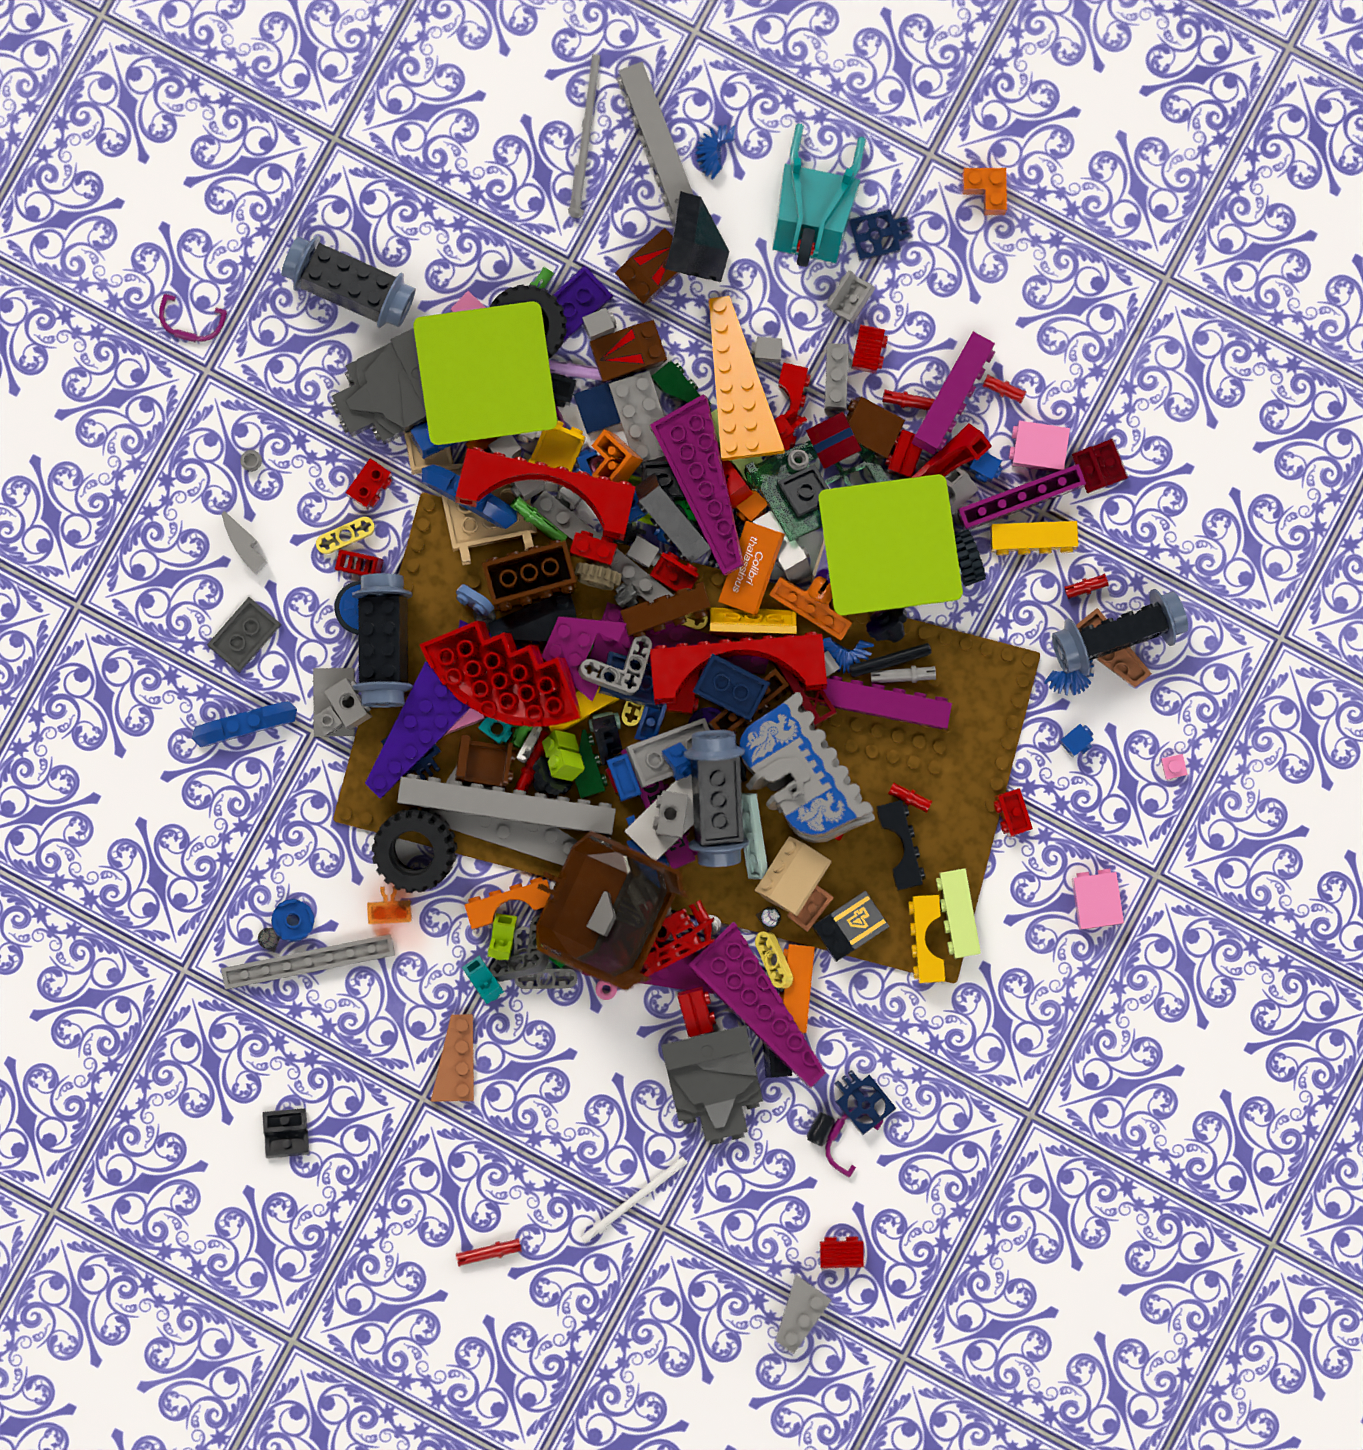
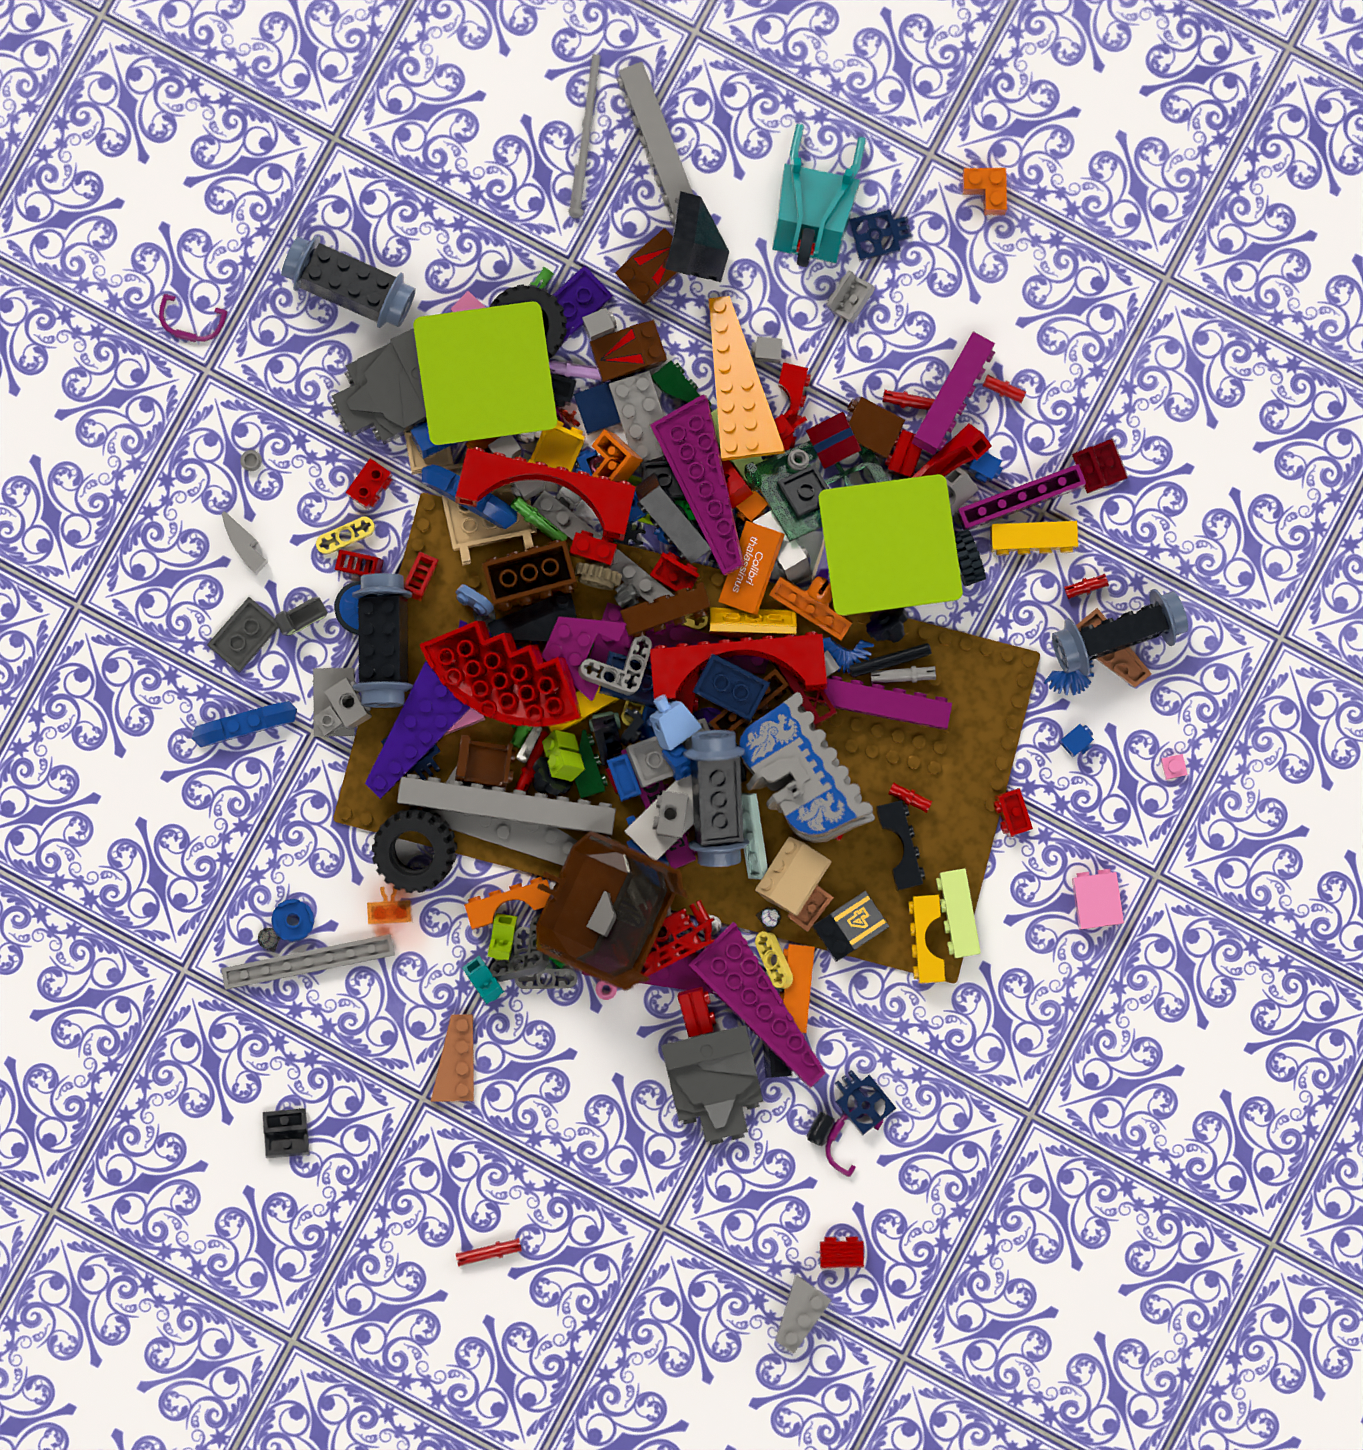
teal brick [478,717,513,745] -> none
white bar [580,1157,688,1244] -> none
light grey brick [626,536,661,569] -> none
blue hair [695,125,736,180] -> none
light grey arch [824,343,849,412] -> none
red brick [851,324,888,374] -> none
bright pink brick [1009,420,1070,472] -> none
none -> dark grey animal [274,597,328,636]
none -> red slope [404,552,439,601]
none -> clear red plant [559,408,581,427]
none -> black bracket [620,708,644,747]
none -> light blue torso [650,695,702,750]

